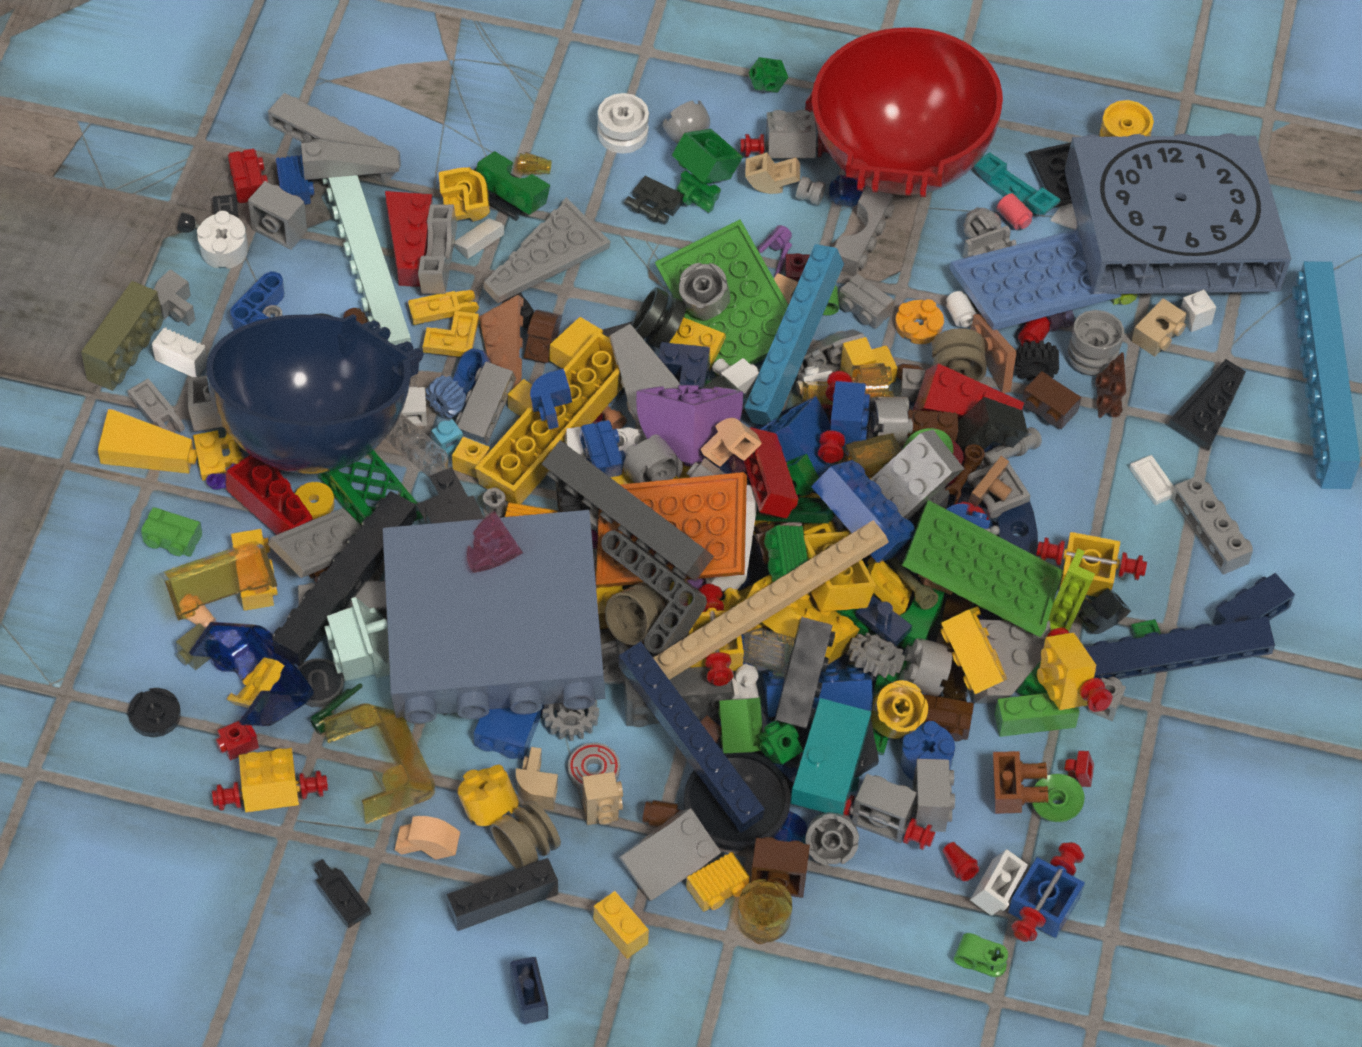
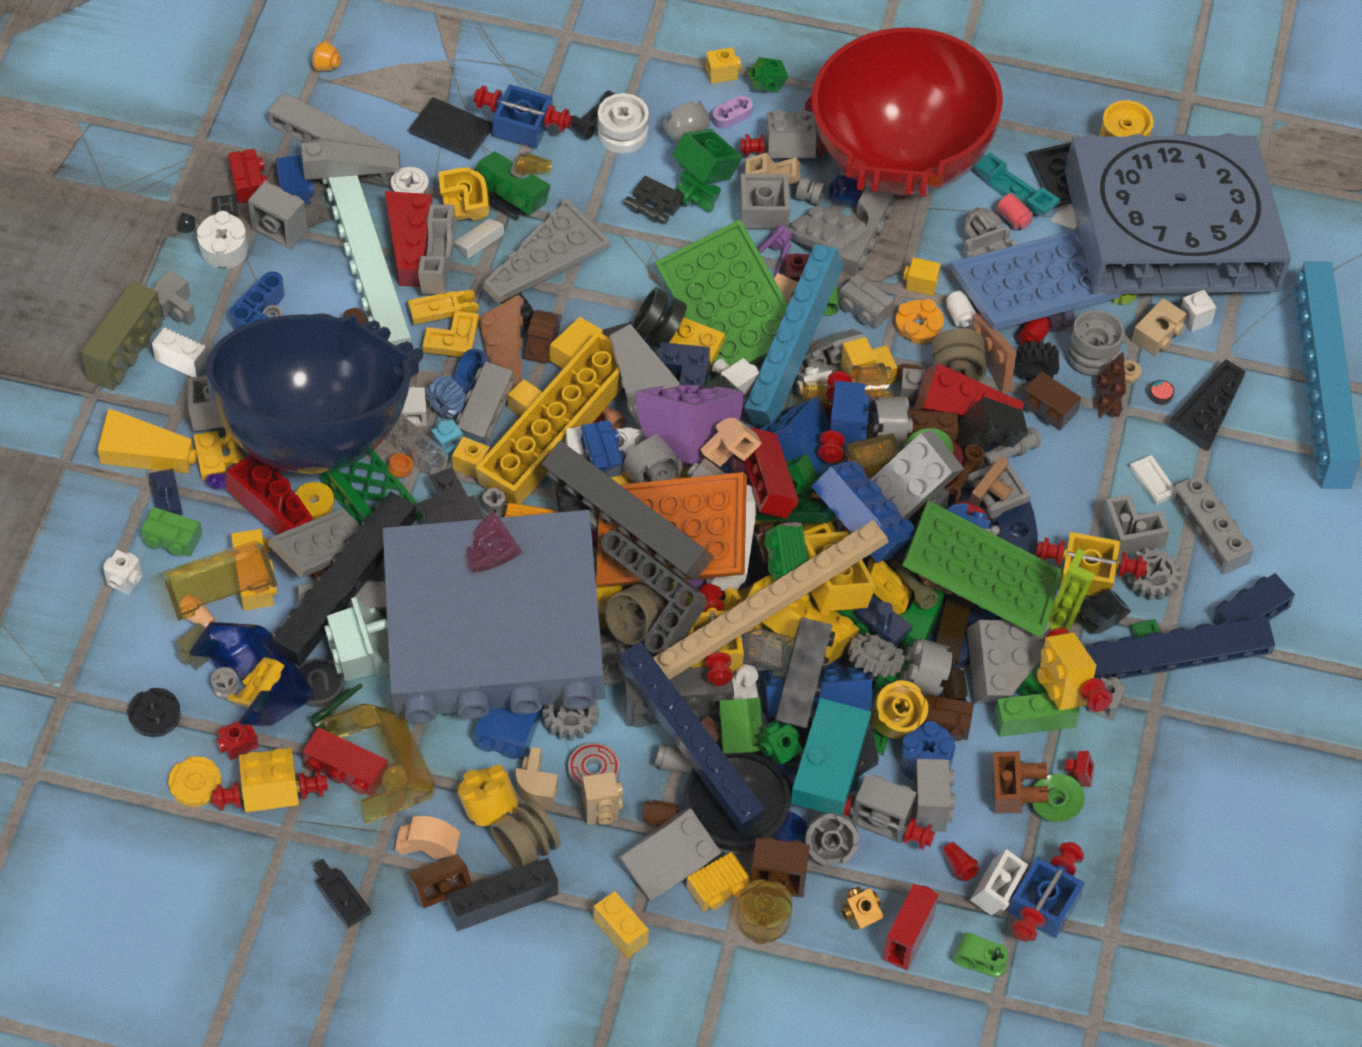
light grey hinge [127,379,185,432] -> none
dark blue brick [510,957,548,1025] -> none
blue brick [530,369,572,430] -> none
light grey brick [679,263,731,320] -> none
yellow wedge [941,607,1007,694] -> none
none -> white brick [103,550,142,595]
none -> dark blue tile [148,469,183,515]
none -> yellow tile [168,756,222,807]
none -> light grey wheel [211,667,239,700]
none -> red brick [302,727,388,797]
none -> light orange cone [312,41,341,71]
none -> orange tile [388,453,414,477]
none -> white gear [391,167,429,194]
none -> reddish brown brick [407,854,472,909]
none -> black tile [409,97,493,159]
none -> blue brick [473,84,572,148]
none -> black brick [570,90,615,140]
none -> light grey cone [654,744,692,773]
none -> yellow brick [706,47,741,84]
none -> lavender beam [713,96,753,129]
none -> light grey slope [740,174,790,229]
none -> light grey plate [787,205,867,251]
none -> pearl gold brick [839,886,884,930]
none -> red brick [883,883,939,971]
none -> yellow brick [903,257,941,296]
none -> light grey brick [1102,494,1169,556]
none -> tan plate [1124,360,1142,384]
none -> light grey gear [1126,548,1182,600]
none -> tile [1149,380,1174,405]

